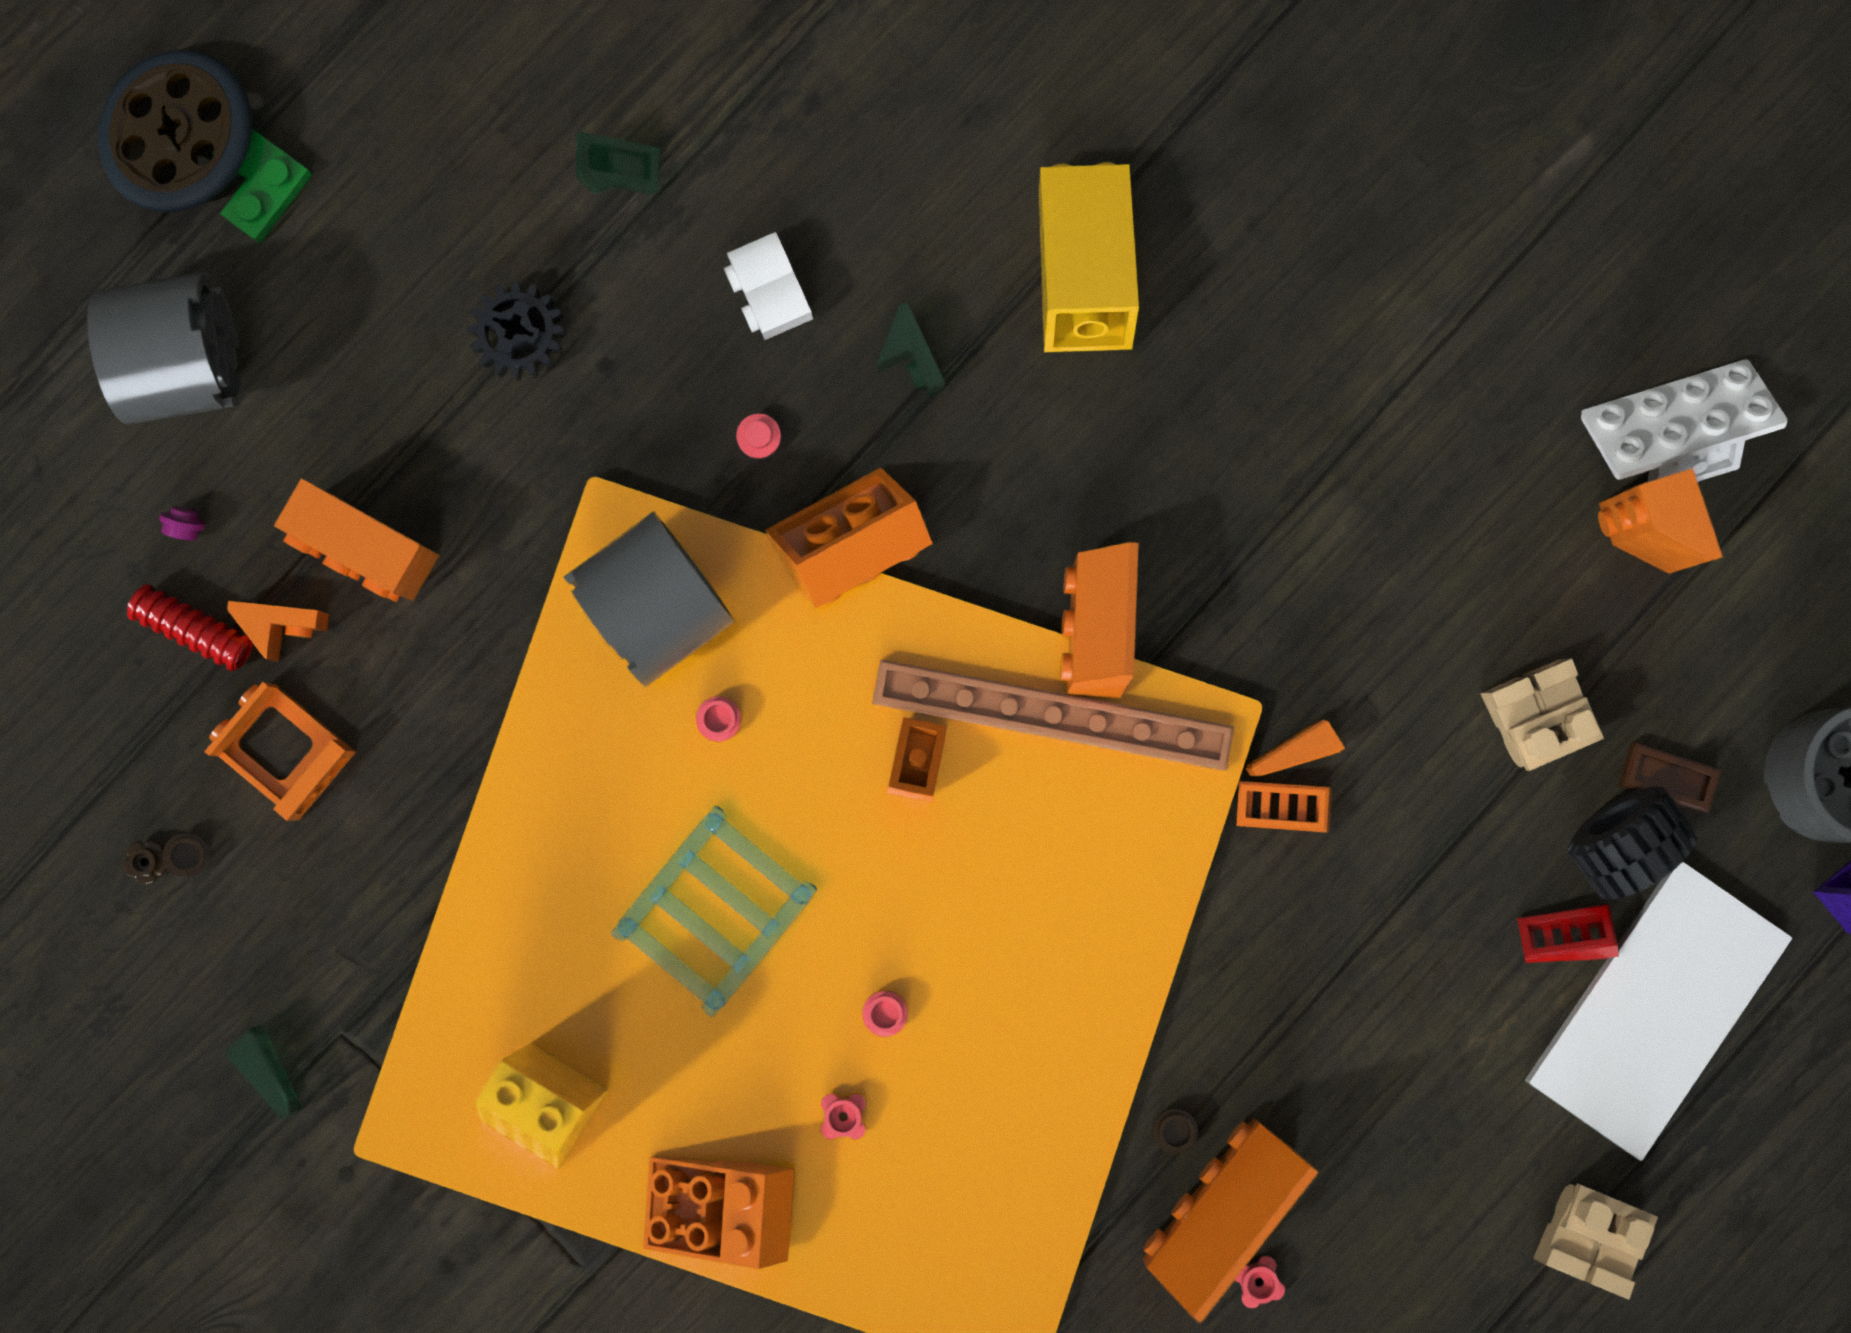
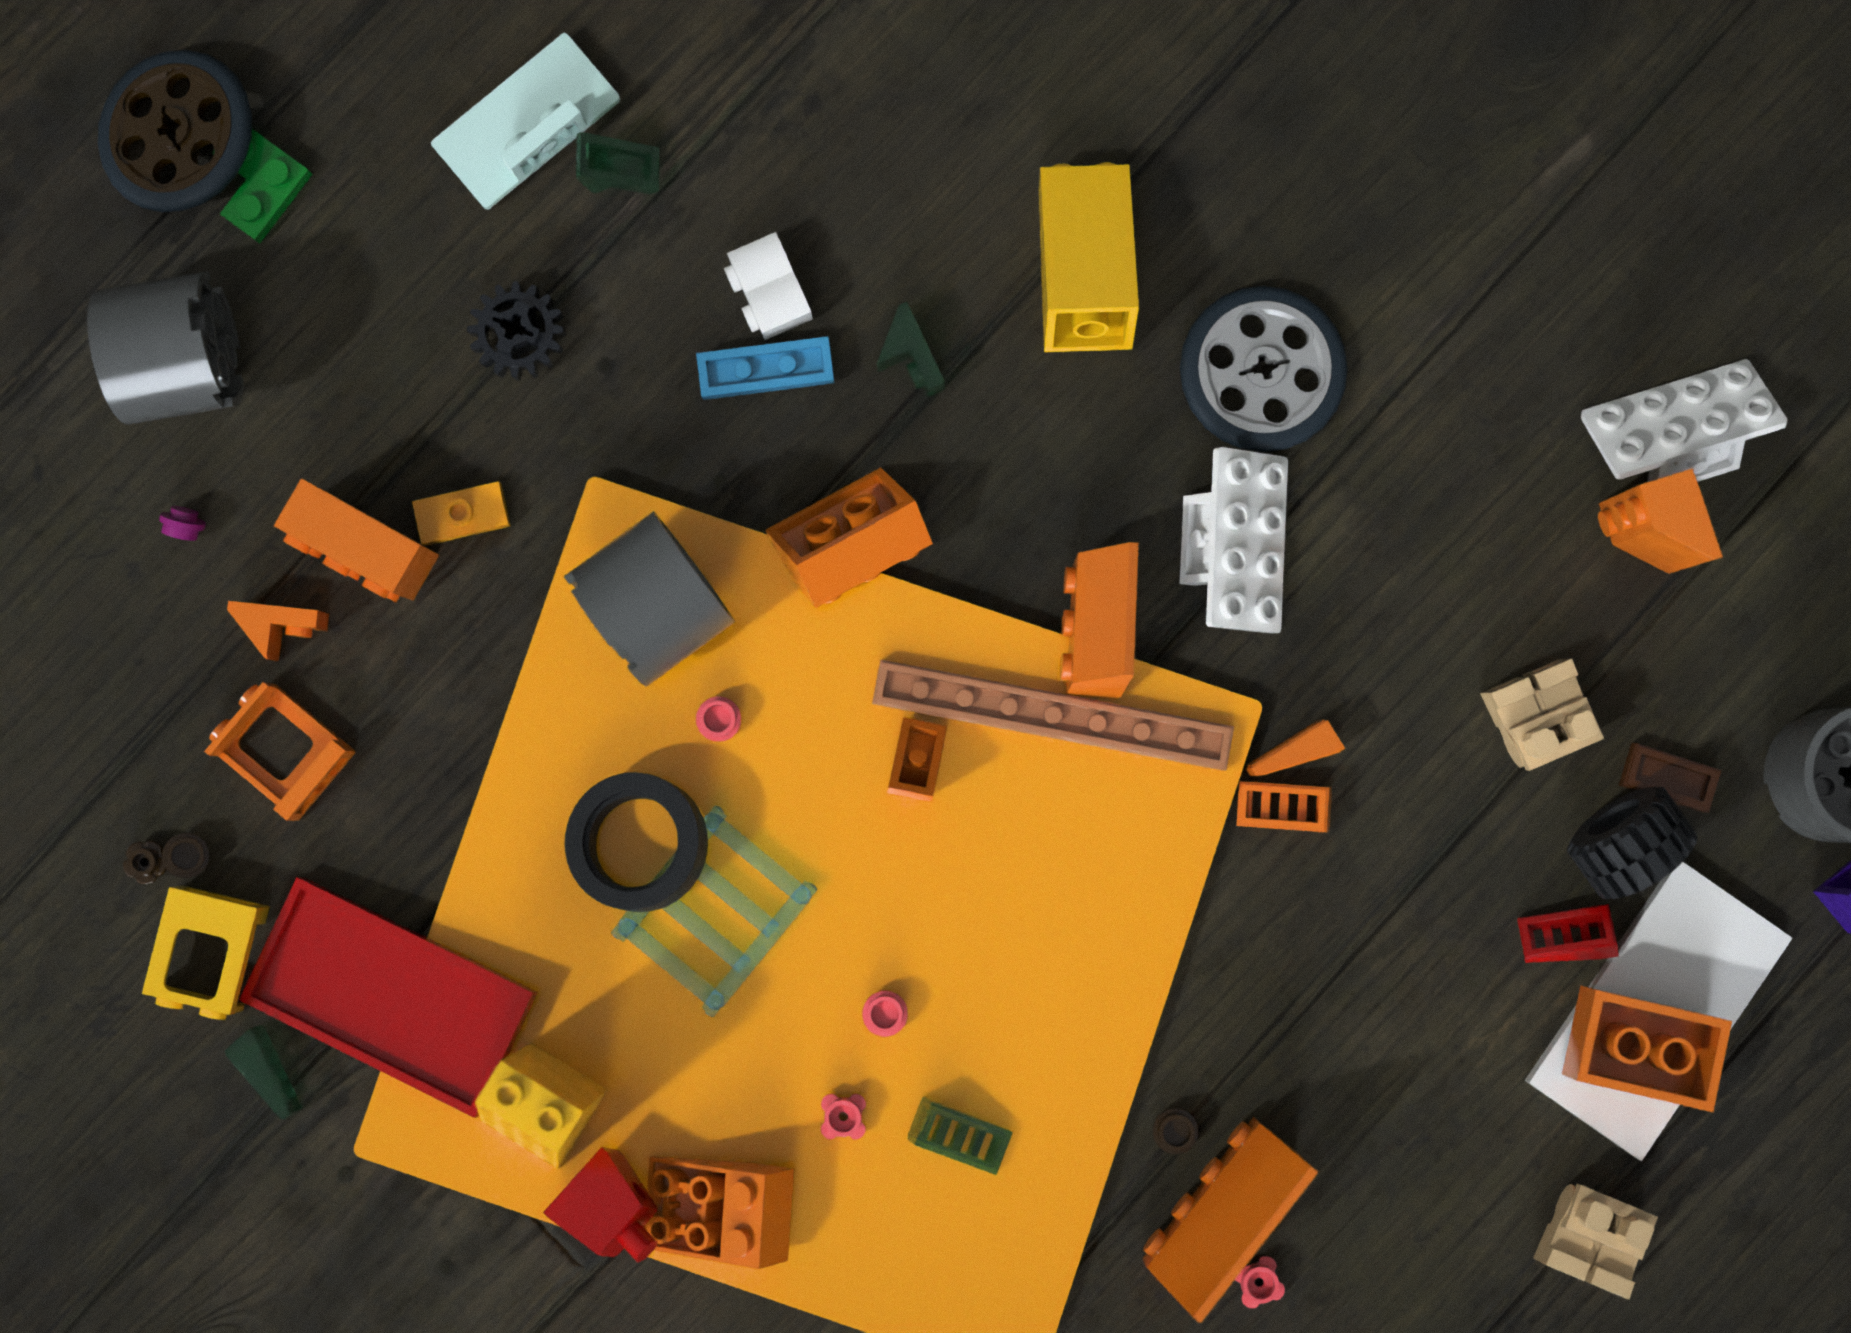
red piece [127,584,253,672] -> none
coral plate [736,414,781,459] -> none
none -> yellow window [142,885,270,1020]
none -> red tile [239,877,538,1118]
none -> light orange plate [412,481,511,546]
none -> light aqua bracket [431,33,620,210]
none -> red torso [543,1147,658,1262]
none -> black tyre [565,772,708,912]
none -> dark azure plate [696,336,835,400]
none -> clear green slope [907,1097,1013,1175]
none -> wedge [1180,286,1348,452]
none -> white bracket [1180,447,1288,634]
none -> orange brick [1562,985,1732,1112]

